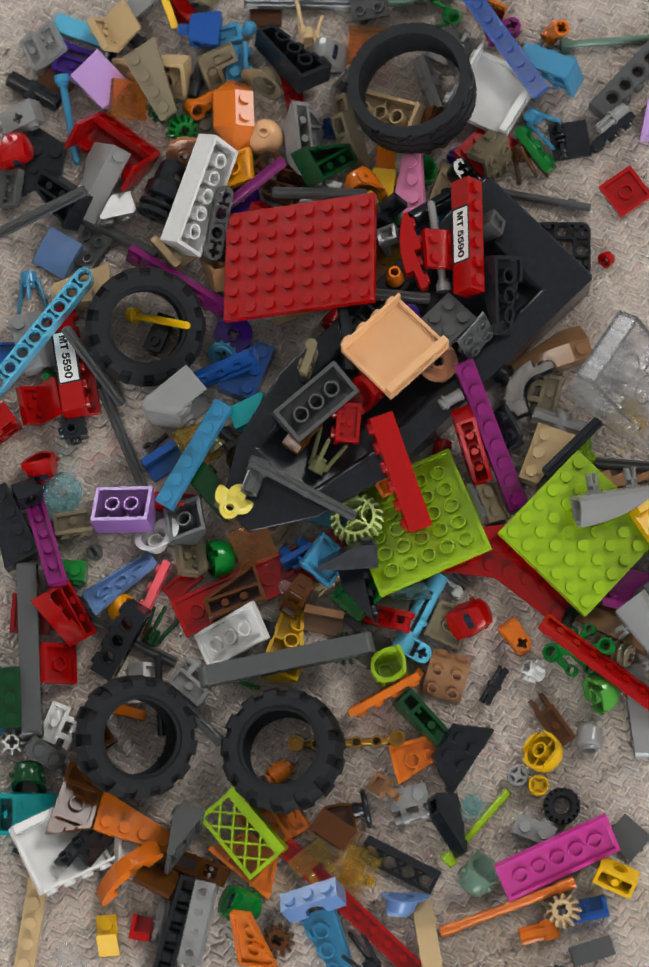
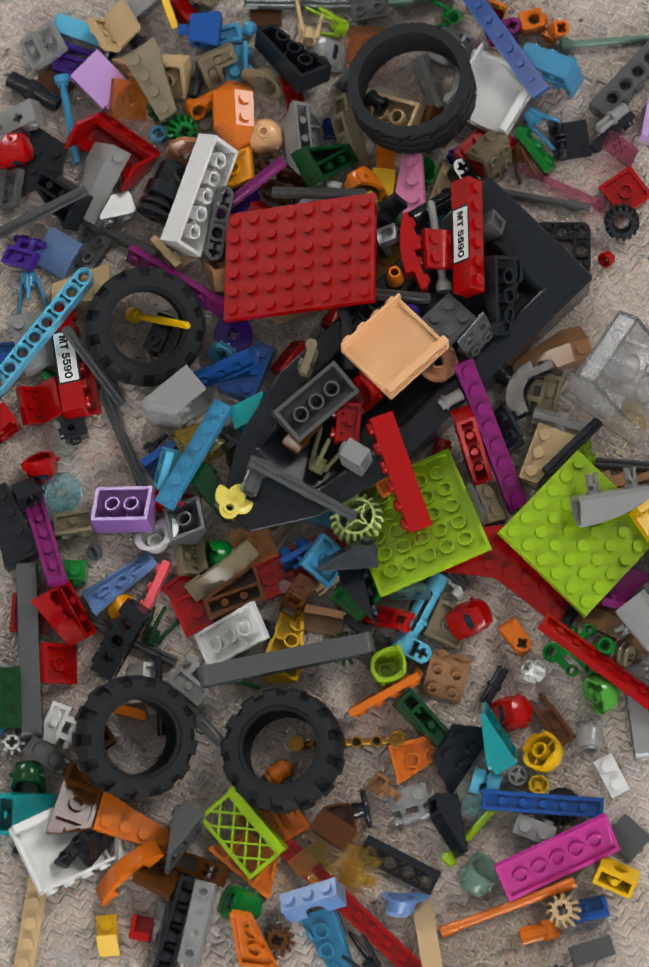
none -> dark purple plate [1,234,47,272]
none -> dark azure bush [150,125,167,144]
none -> medium azure panel [153,447,184,490]
none -> dark tan slope [184,538,259,601]
none -> red tile [270,340,306,375]
none -> lime plant [305,6,349,39]
none -> light grey brick [338,438,373,477]
none -> black bush [364,89,390,114]
none -> medium azure wheel [469,766,503,795]
none -> blue tile [480,789,604,818]
none -> teal slope [481,701,518,775]
none -> red helmet [489,693,533,732]
none -> orange brick [518,7,548,37]
none -> clear pink piece [520,166,607,213]
none -> white plate [593,753,630,799]
none -> clear pink plate [601,130,639,167]
none -> black tyre [604,203,640,241]

